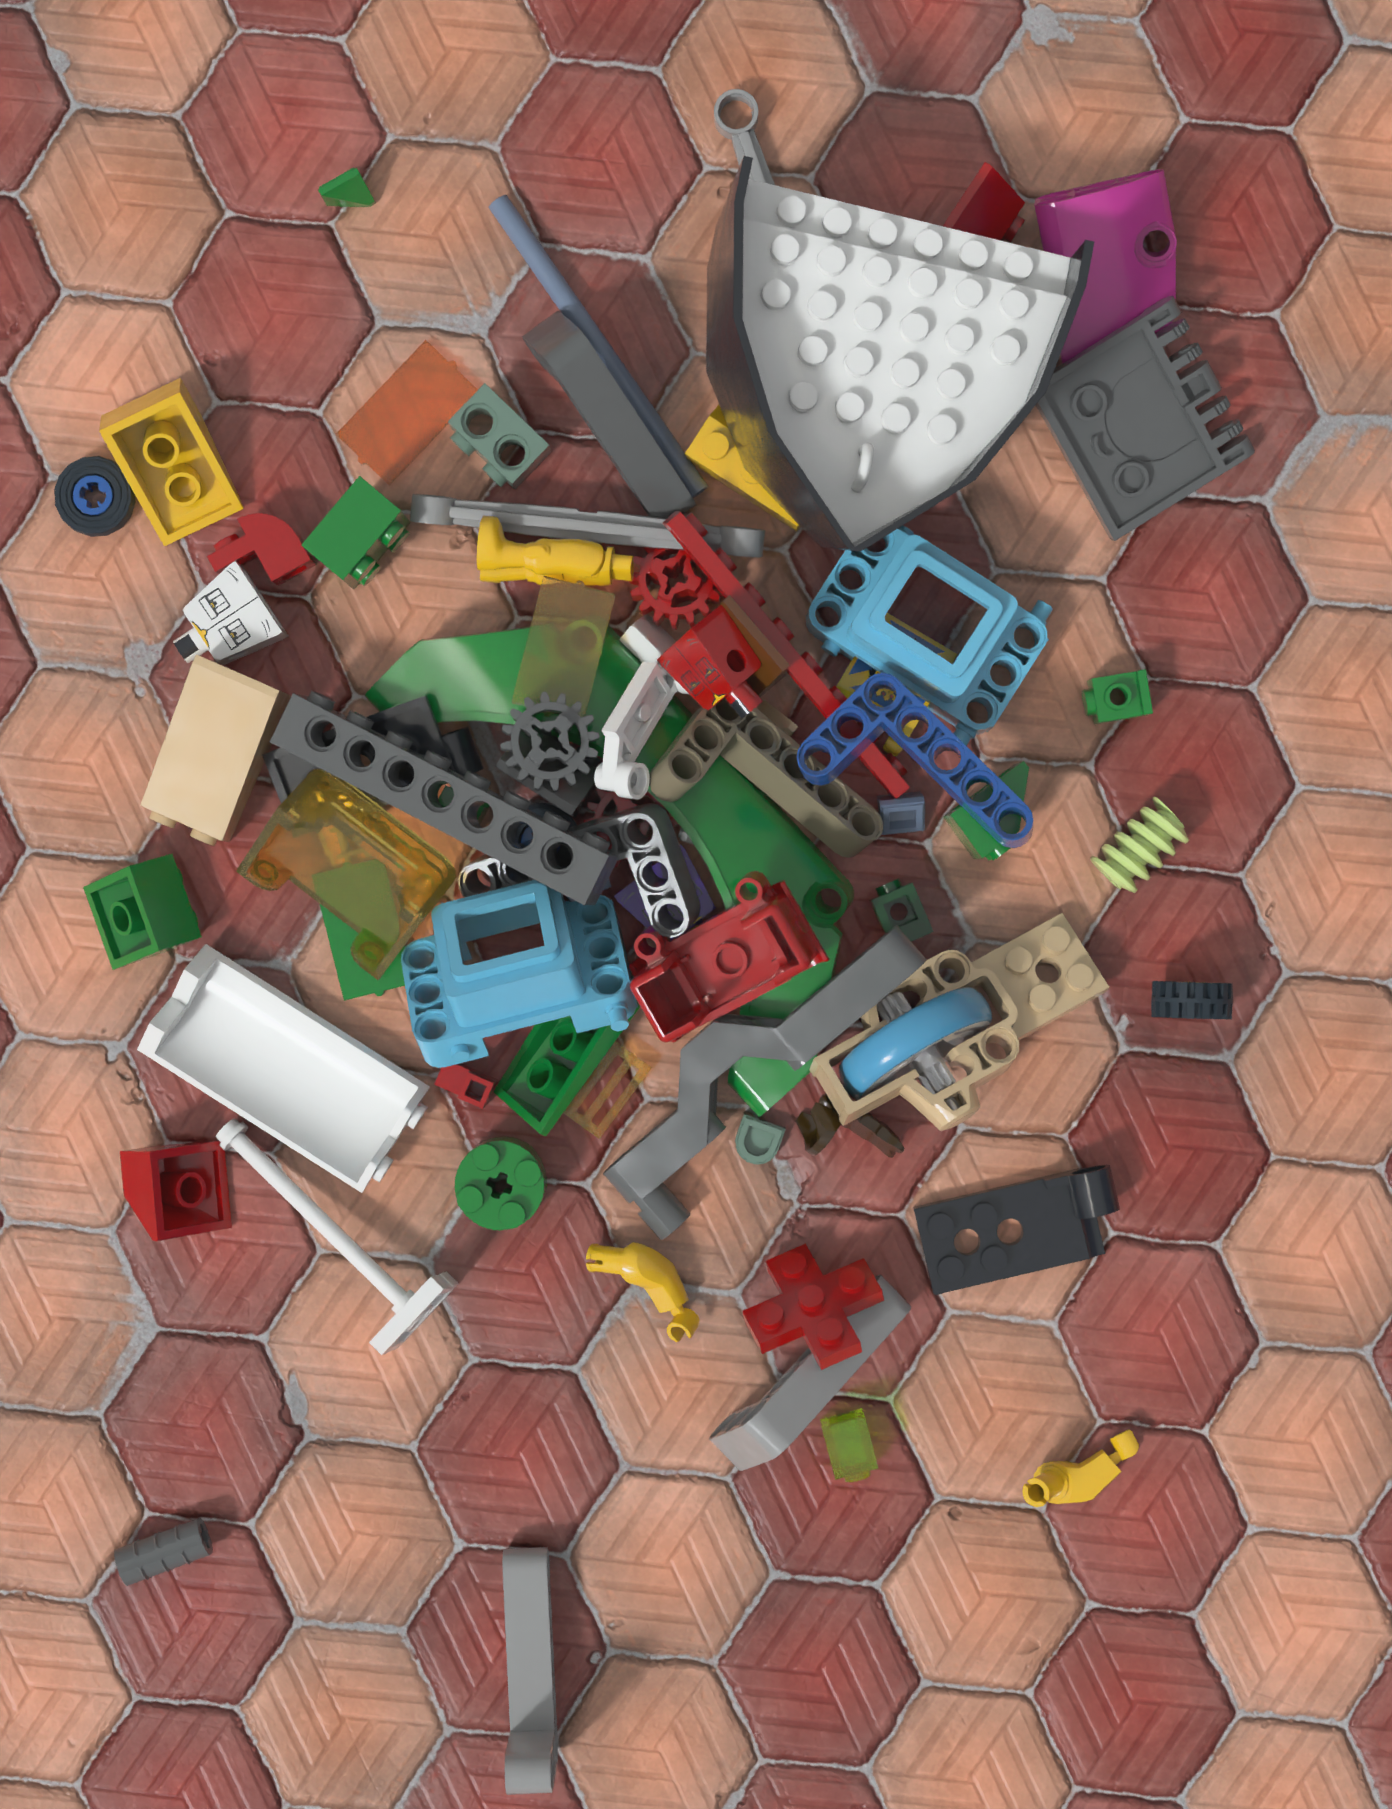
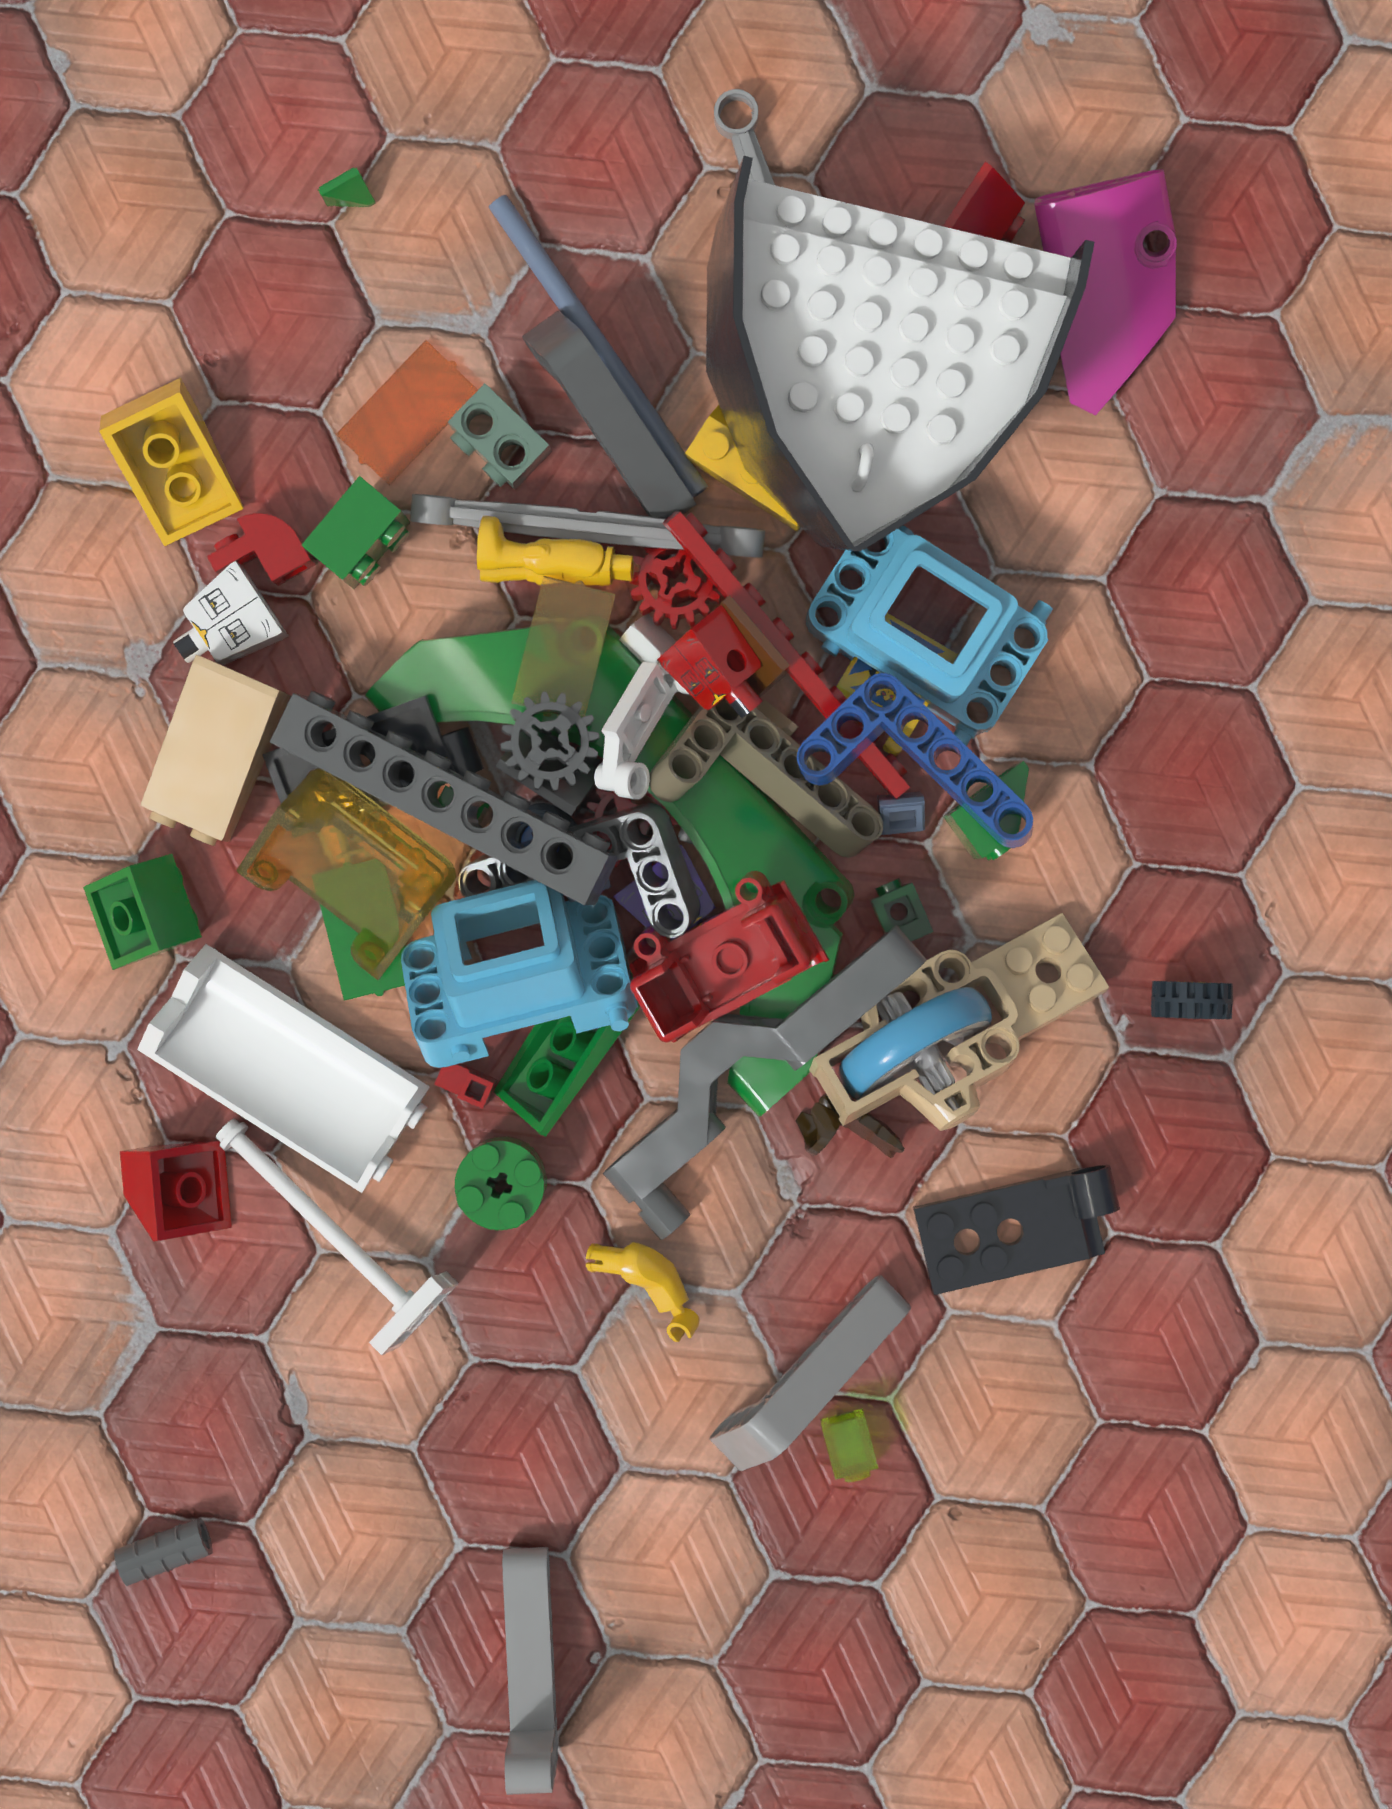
black bush [54,456,136,537] -> none
clear yellow tile [564,1041,652,1139] -> none
sand green tile [735,1113,786,1164] -> none
red plate [742,1243,884,1370] -> none
yellow arm [1022,1429,1139,1507] -> none
dark grey hinge [1036,296,1255,541] -> none
green brick [1082,669,1153,724] -> none
yellowish green piece [1090,797,1189,893] -> none

